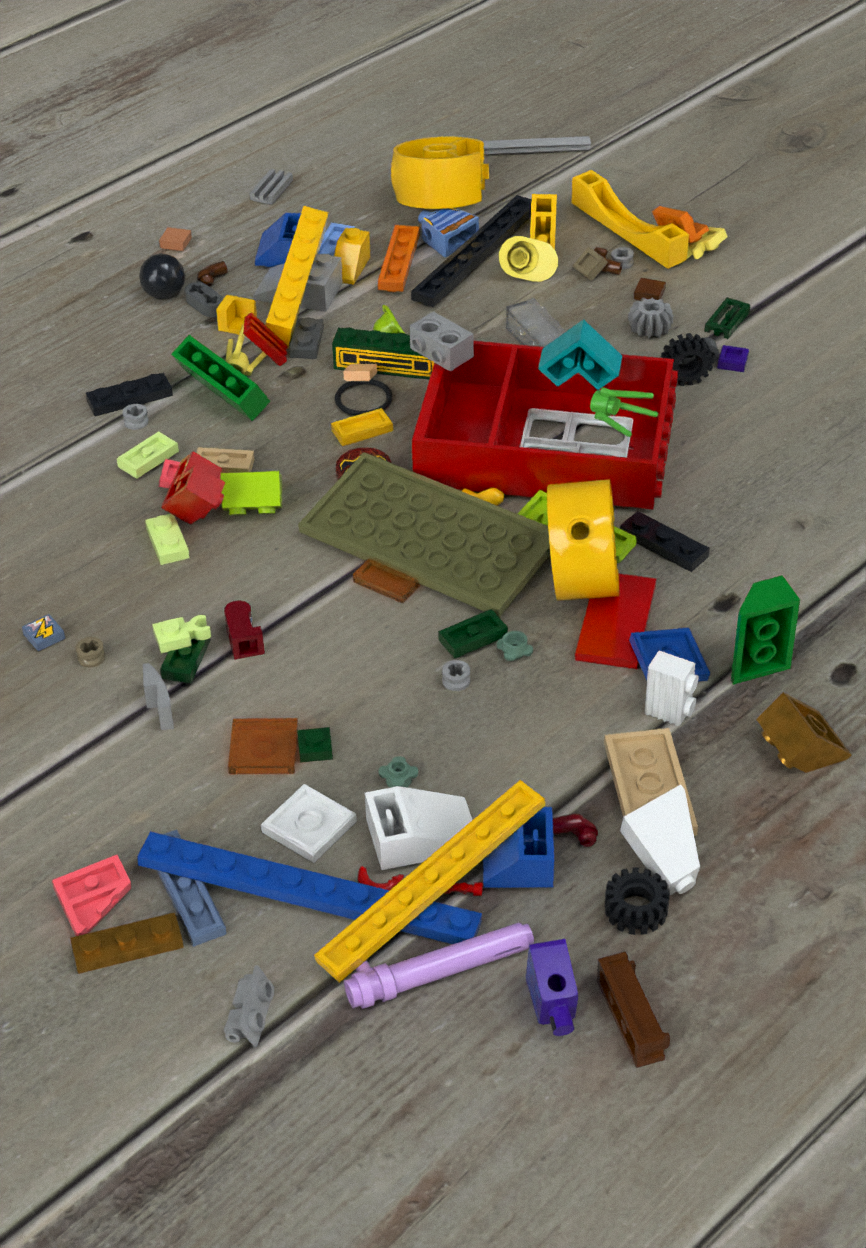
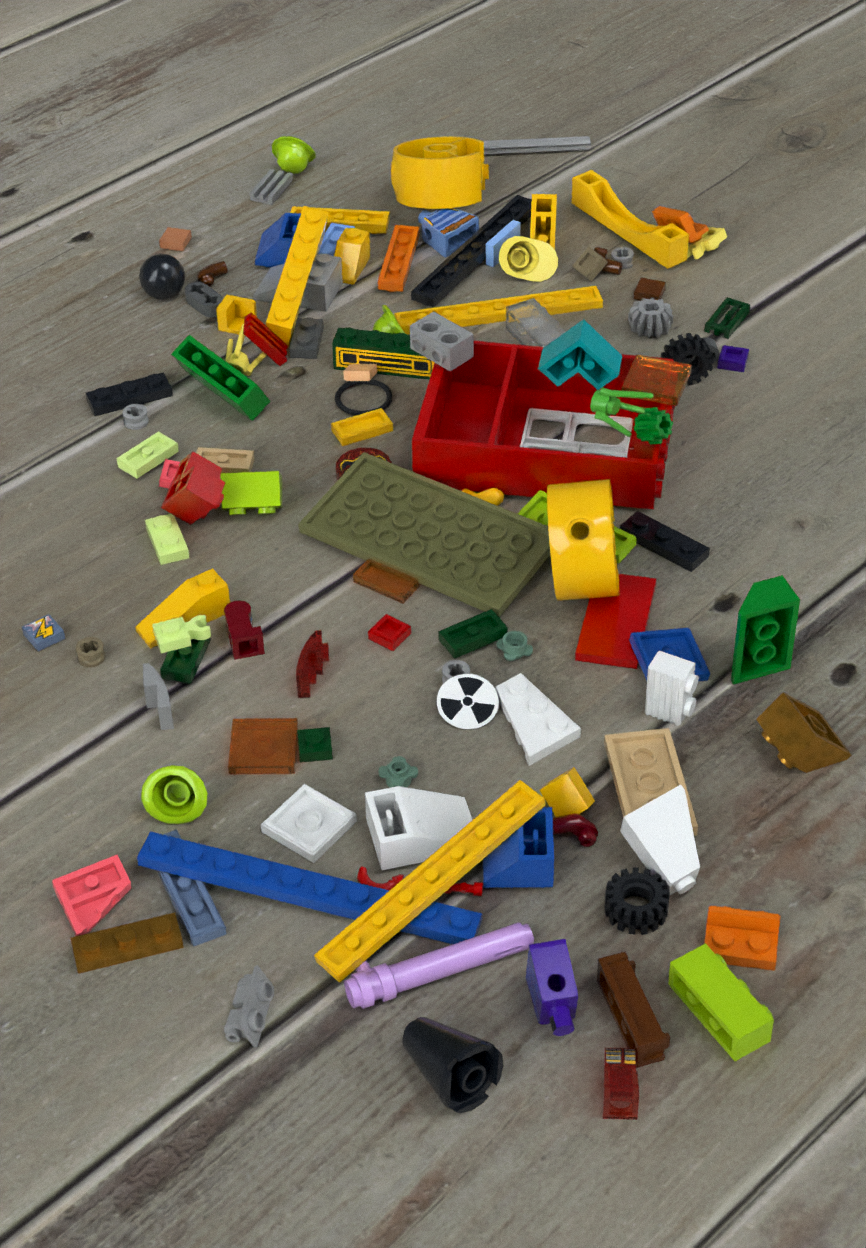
none -> yellow slope [135,568,230,648]
none -> lime hat [141,765,208,825]
none -> lime hat [271,136,316,174]
none -> yellow plate [290,206,390,234]
none -> clear red slope [296,630,329,698]
none -> red tile [368,614,411,651]
none -> yellow tile [394,286,603,335]
none -> black cone [402,1017,504,1113]
none -> white sticker [437,674,499,729]
none -> light blue tile [486,220,521,267]
none -> white wing [496,673,581,766]
none -> yellow panel [539,767,595,817]
none -> clear red leg [603,1048,639,1120]
none -> clear orange tile [622,355,692,406]
none -> green gear [633,407,673,445]
none -> lime brick [668,943,774,1061]
none -> orange bracket [704,906,781,971]

